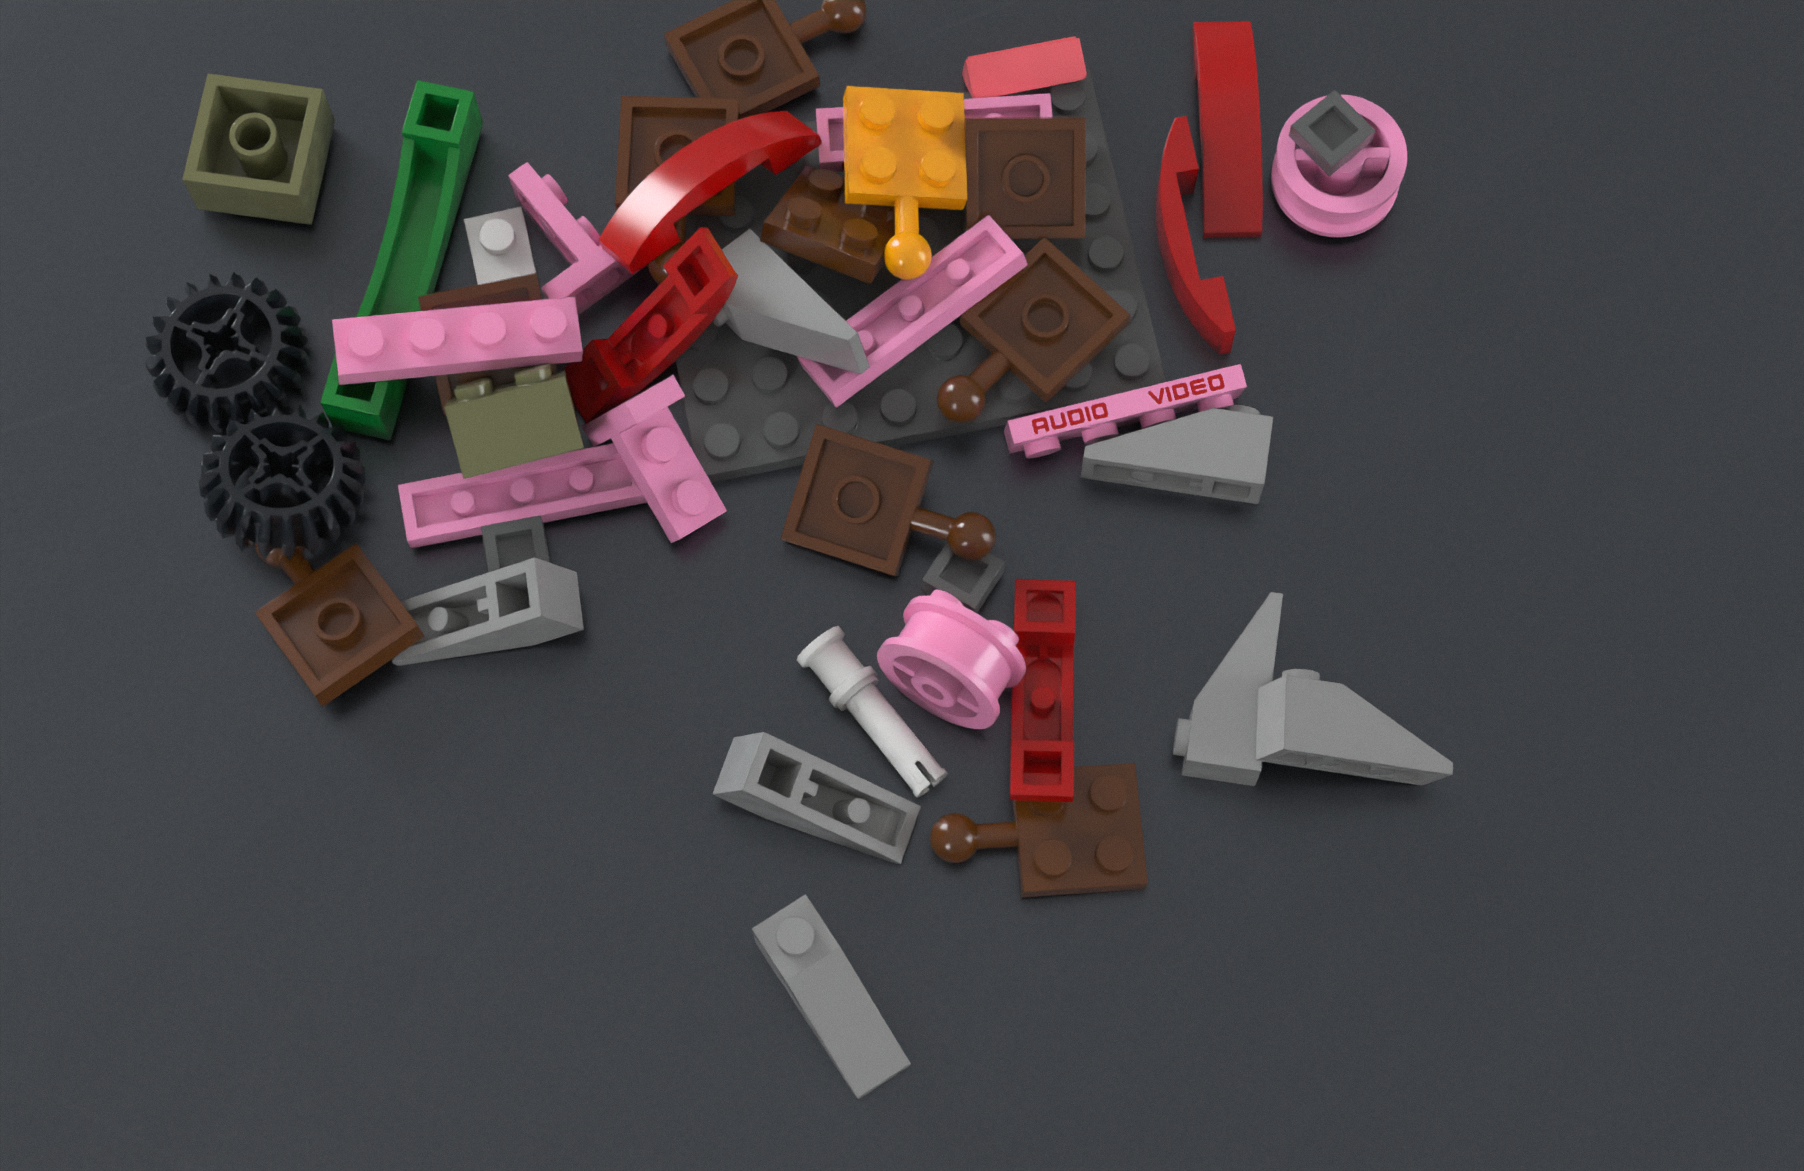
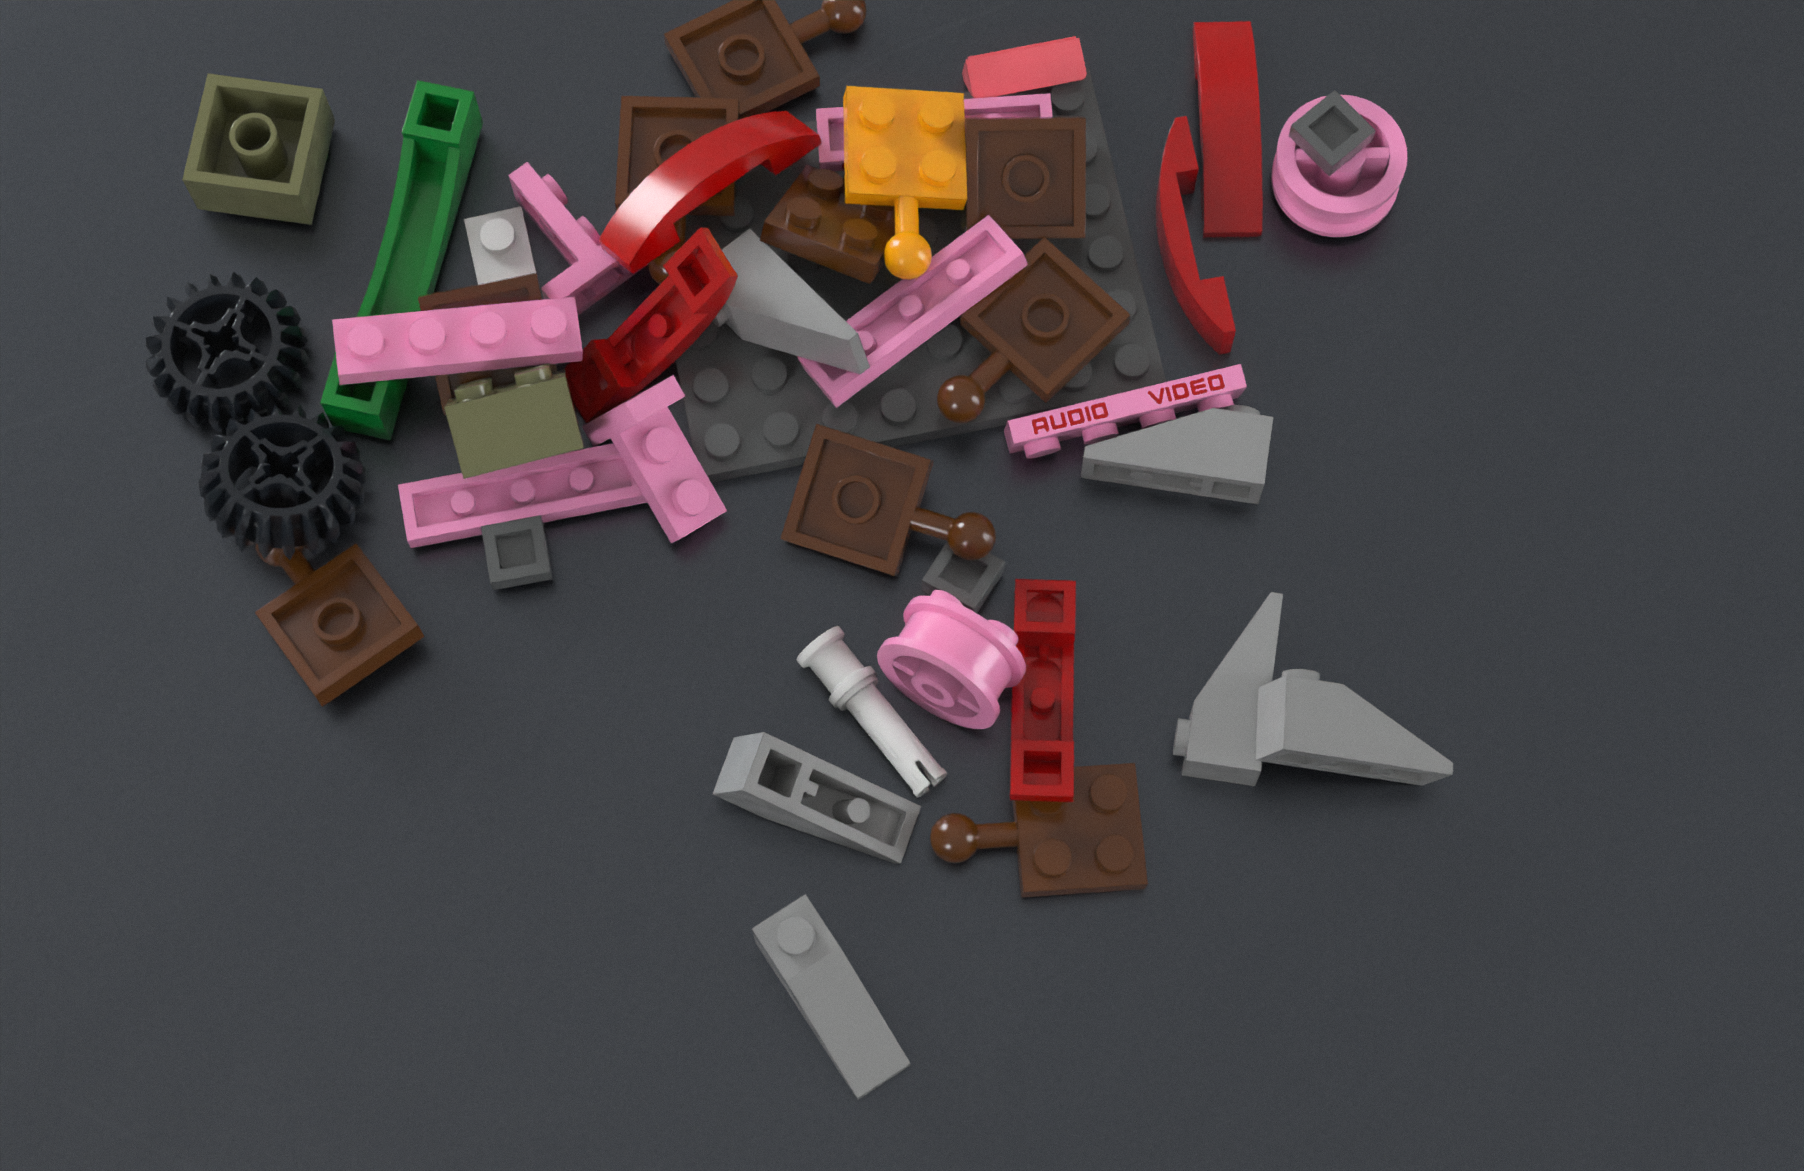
light grey slope [392,557,584,666] -> none

